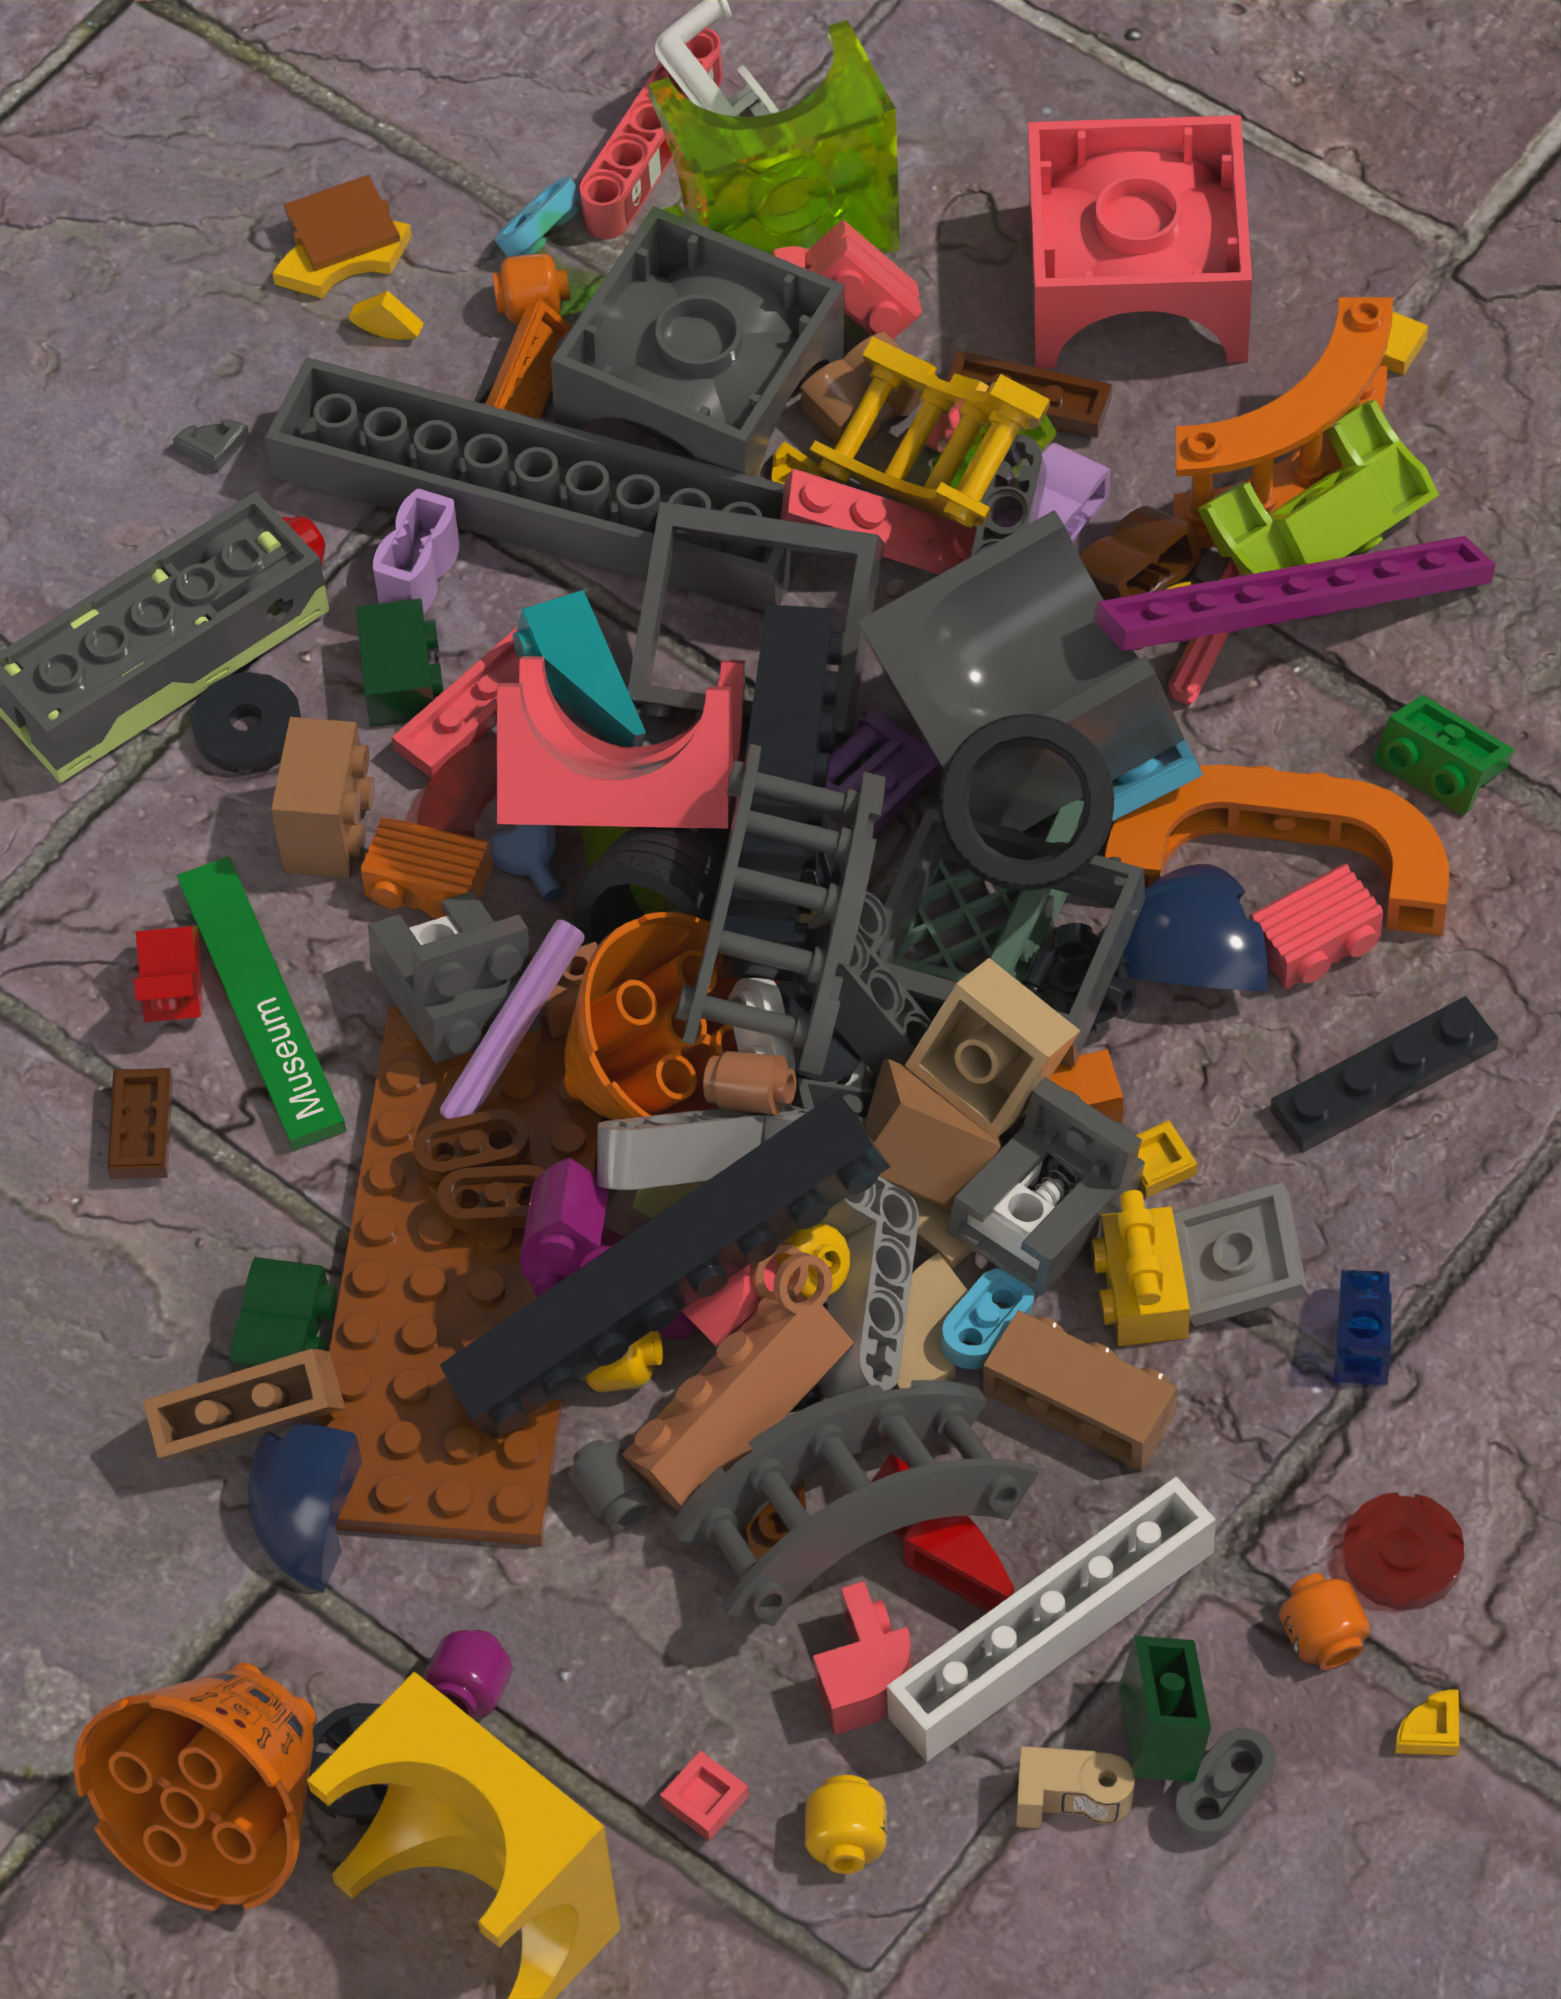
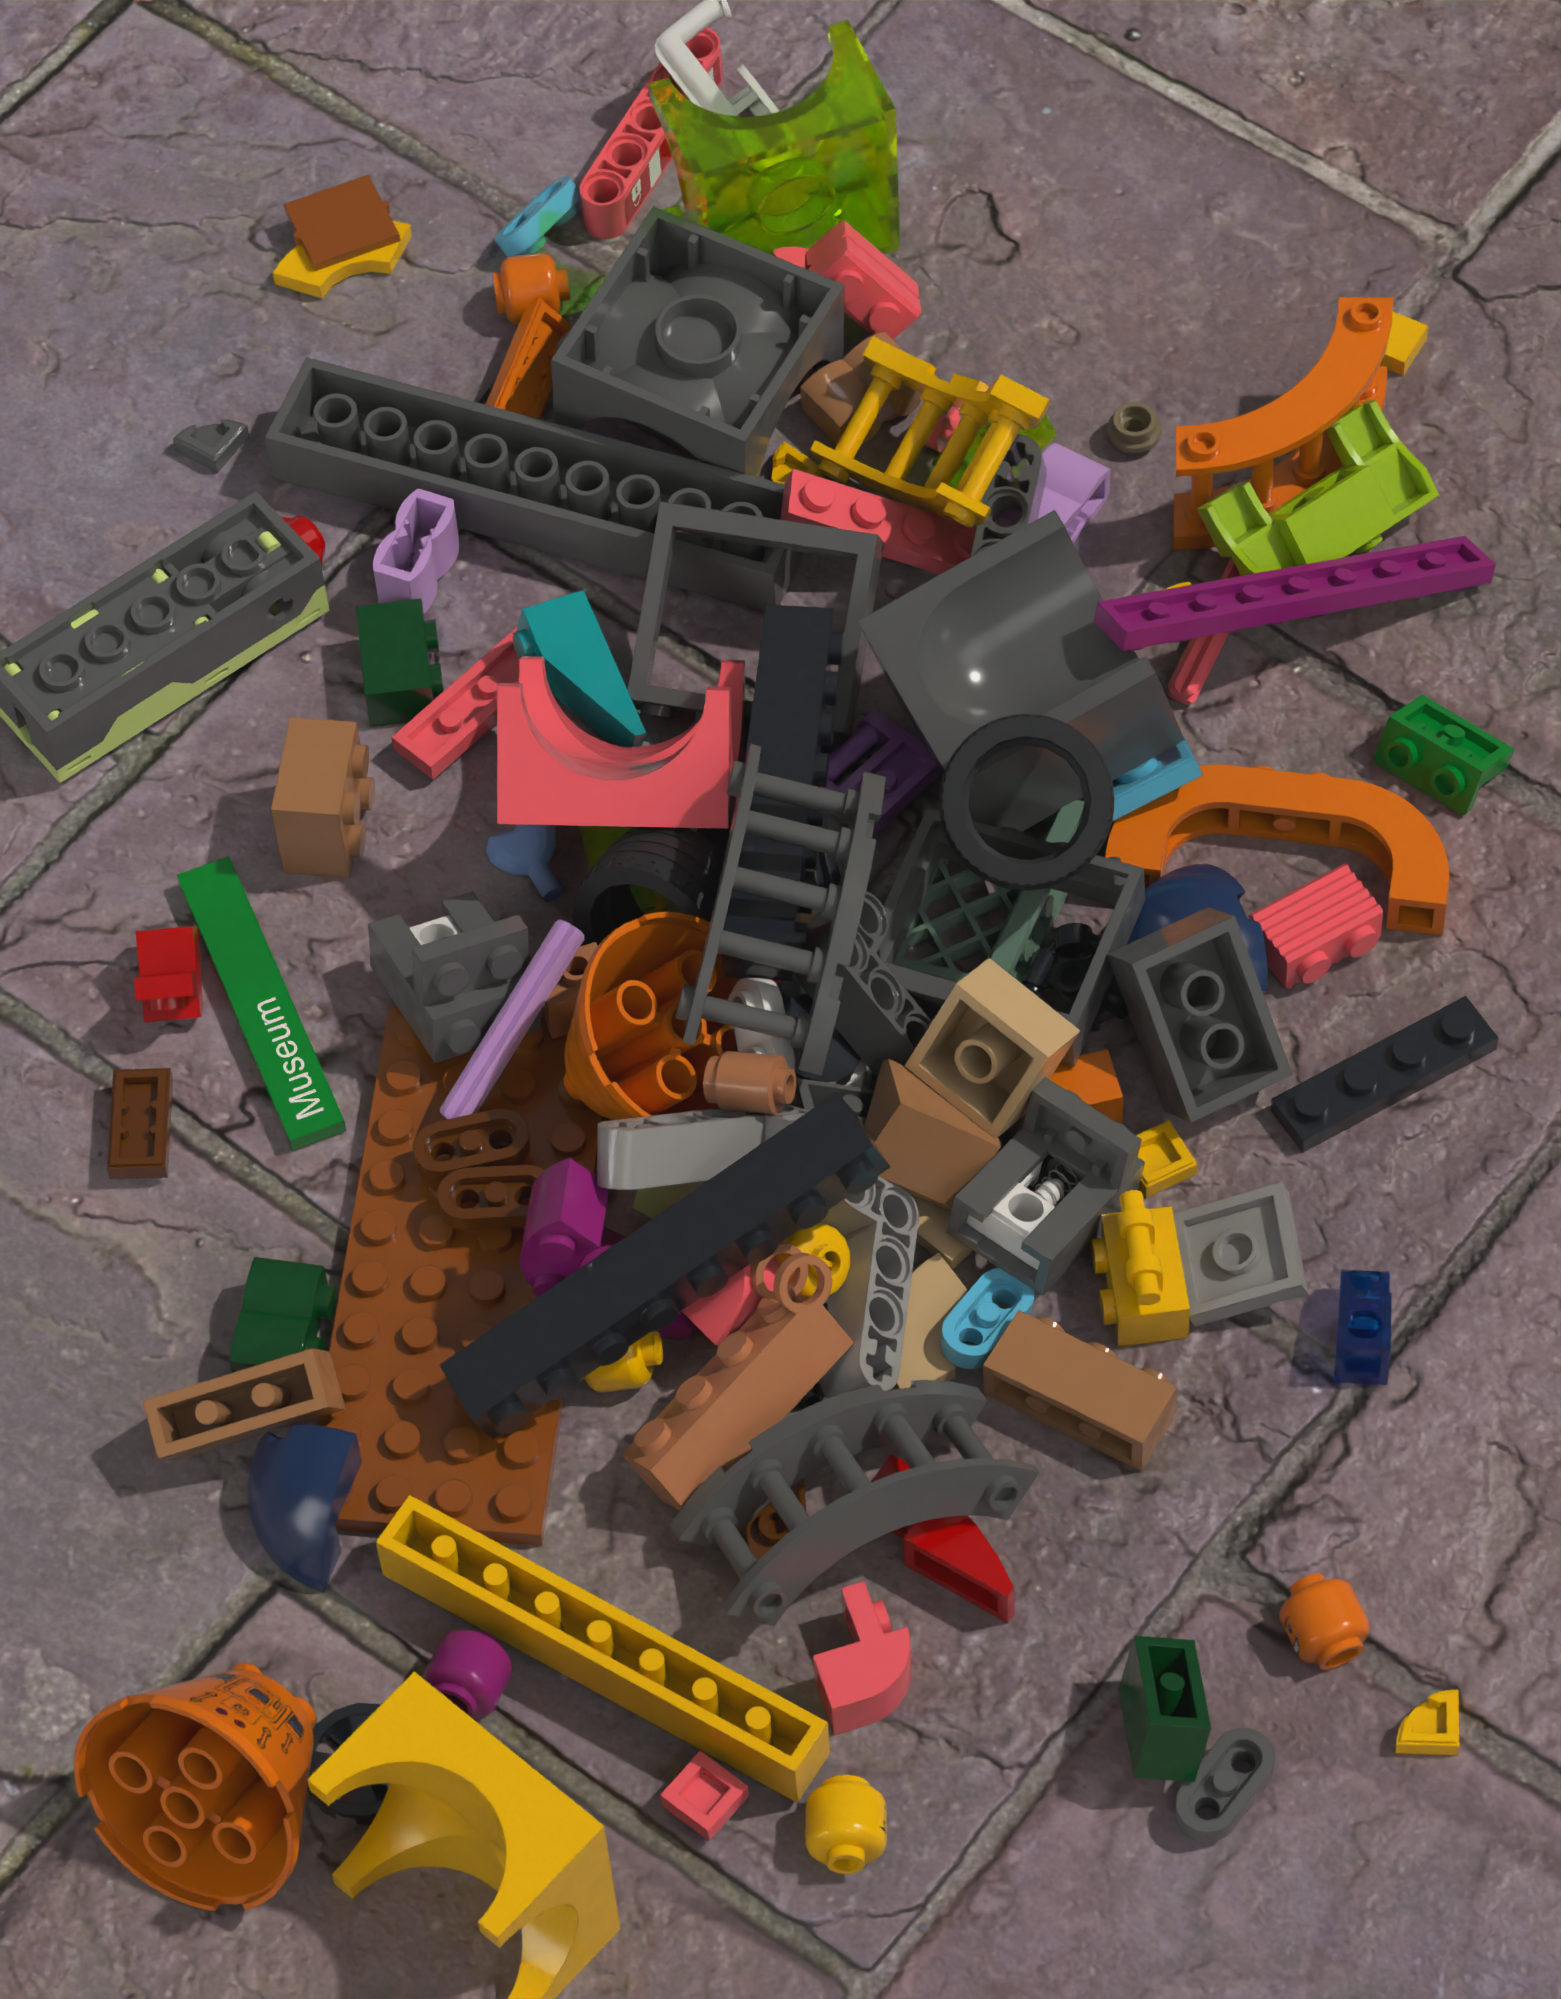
black tile [191,672,301,772] -> none
yellow tile [348,291,424,340] -> none
orange brick [361,816,493,919] -> none
clear red tile [417,733,497,838] -> none
dark grey brick [568,1440,653,1532] -> none
white brick [887,1476,1216,1762] -> none
reddish brown plate [946,350,1112,438] -> none
tan leg [1016,1746,1135,1828] -> none
coral piece [1028,115,1252,369] -> none
reddish brown brick [1080,506,1202,600] -> none
clear red tile [1342,1492,1465,1610] -> none
none -> yellow brick [376,1495,830,1803]
none -> dark grey brick [1107,907,1293,1123]
none -> dark tan plate [1108,402,1162,454]

